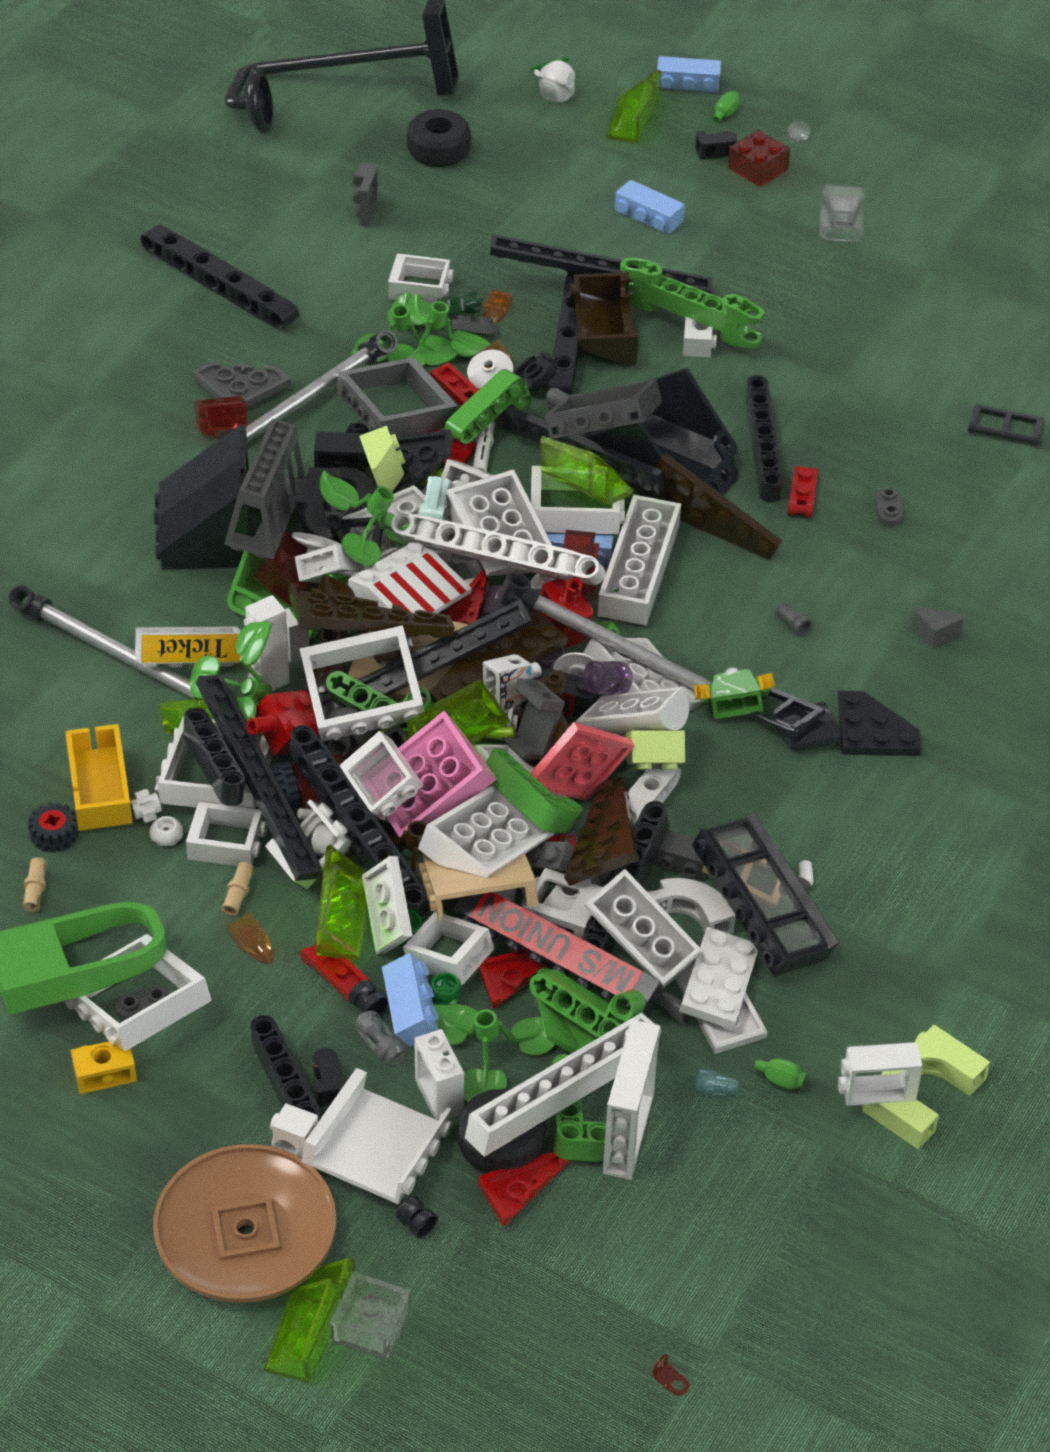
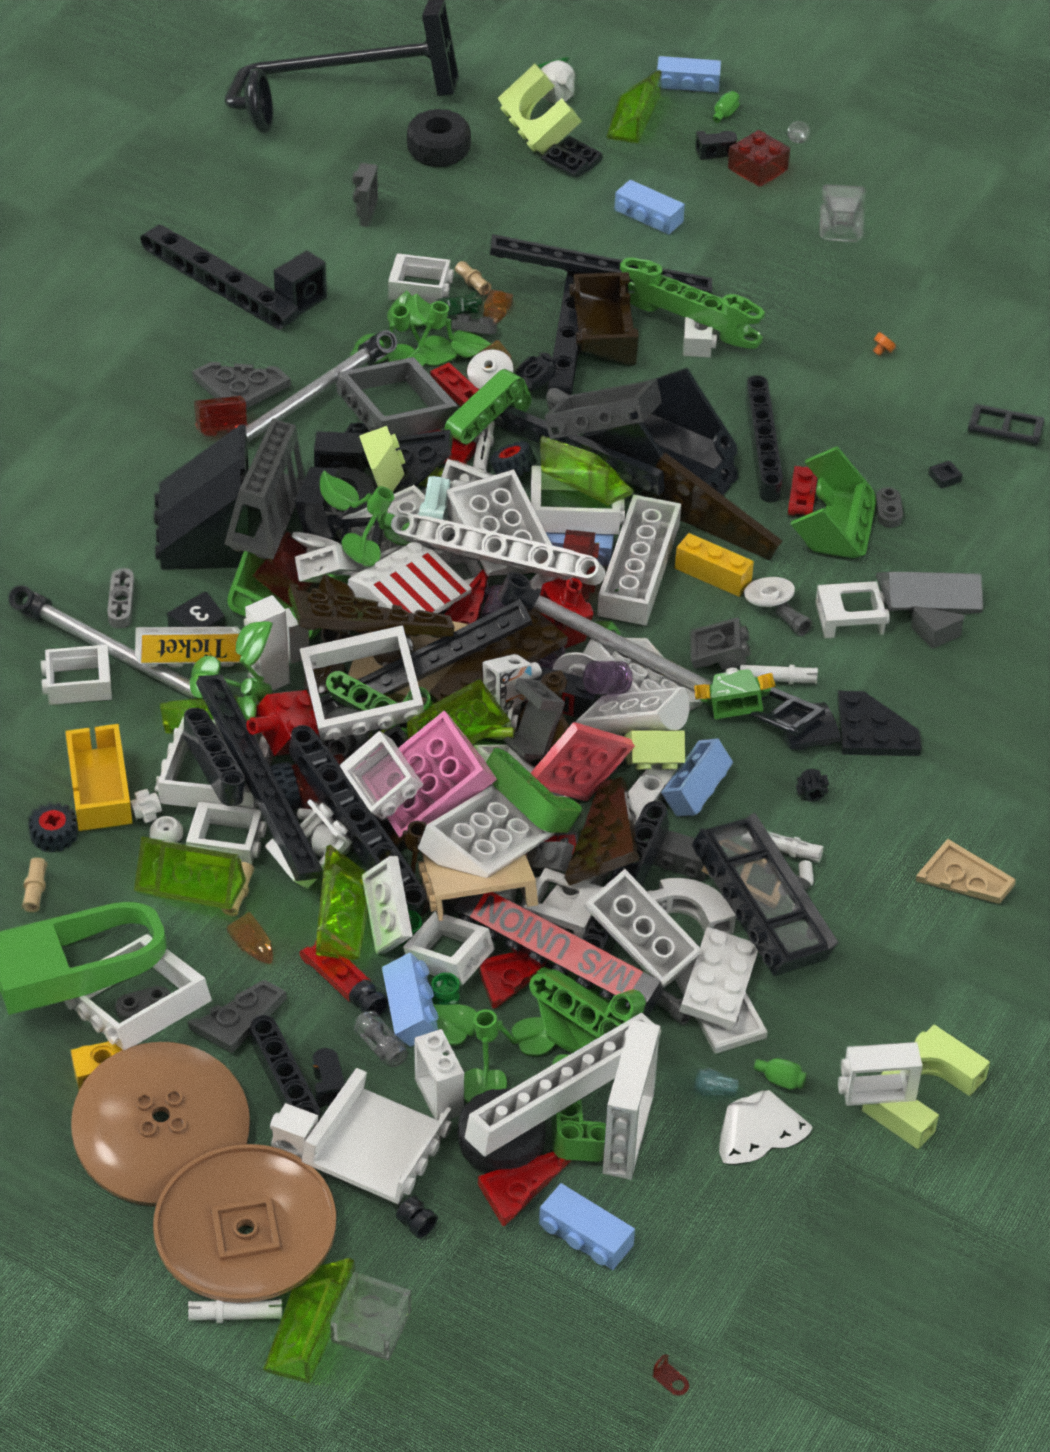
none -> white window [41,645,112,705]
none -> medium nougat dish [71,1042,250,1206]
none -> light grey beam [107,568,135,629]
none -> clear neon green slope [134,836,246,909]
none -> black torso [167,591,226,627]
none -> dark grey wing [187,980,287,1053]
none -> white pin [188,1299,282,1323]
none -> black brick [274,250,327,314]
none -> tan pin [455,261,491,295]
none -> black wheel [490,441,537,476]
none -> yellowish green arch [498,64,582,155]
none -> light blue brick [539,1183,635,1270]
none -> black slope [541,136,603,177]
none -> light blue brick [661,738,733,816]
none -> yellow brick [675,533,754,597]
none -> dark grey plate [690,617,751,670]
none -> white piece [719,1090,813,1164]
none -> white pin [740,664,818,685]
none -> white pin [741,831,824,863]
none -> white dish [744,577,795,607]
none -> bright green windscreen [791,446,876,559]
none -> black gear [796,769,829,802]
none -> white window [815,581,889,639]
none -> orange tile [873,332,897,357]
none -> slope [876,572,983,617]
none -> tan wing [916,839,1016,904]
none -> black tile [929,460,963,489]

